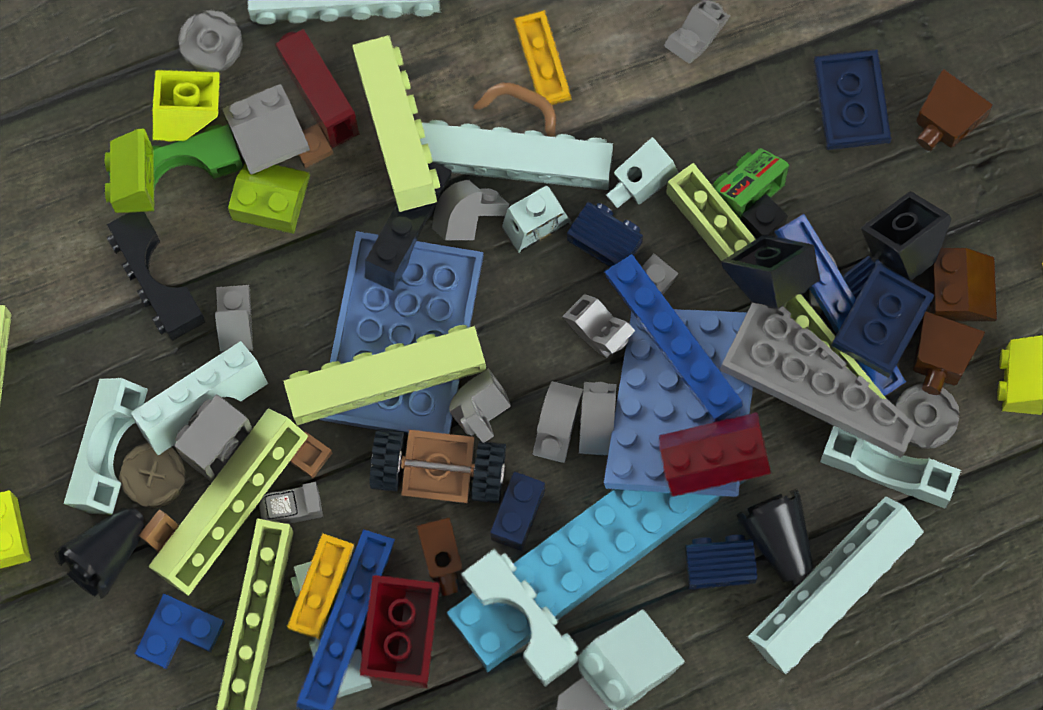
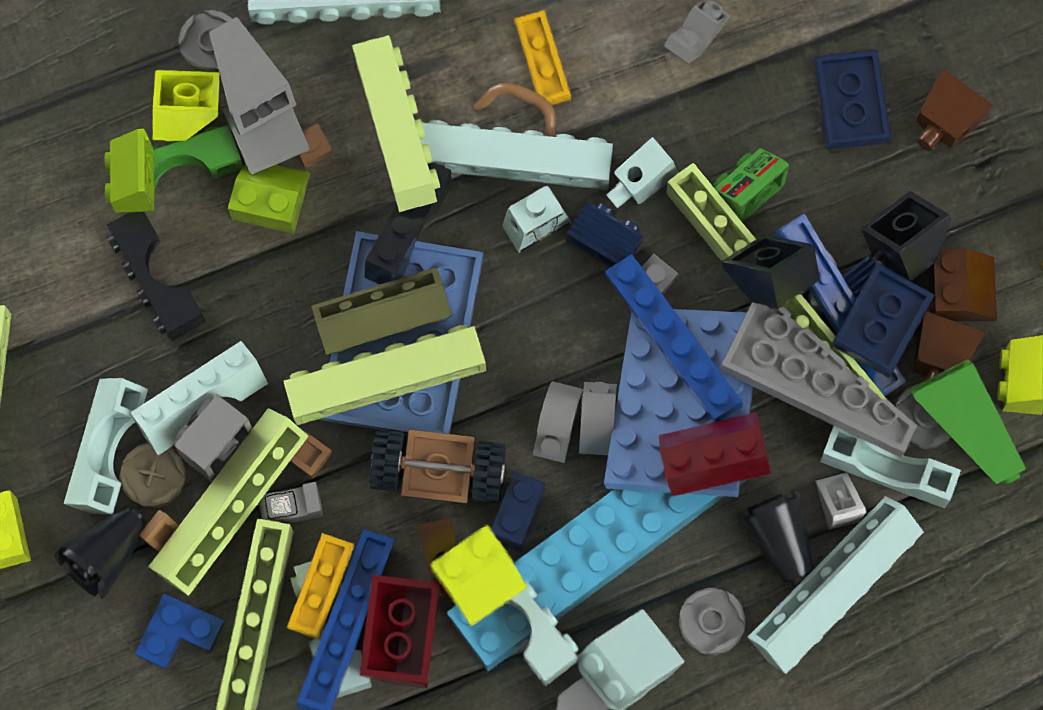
light grey slope [215,285,253,353] -> none
dark red slope [275,29,360,149] -> none
light grey brick [432,180,509,240] -> none
light grey brick [449,368,511,443] -> none
light grey brick [562,294,635,358] -> none
dark blue brick [685,535,757,590] -> none
black brick [741,193,788,239] -> none
none -> light grey slope [209,17,296,136]
none -> olive brick [311,267,452,355]
none -> neon yellow slope [430,525,527,627]
none -> light grey tile [679,588,746,655]
none -> white slope [815,473,866,530]
none -> bright green slope [908,359,1026,485]

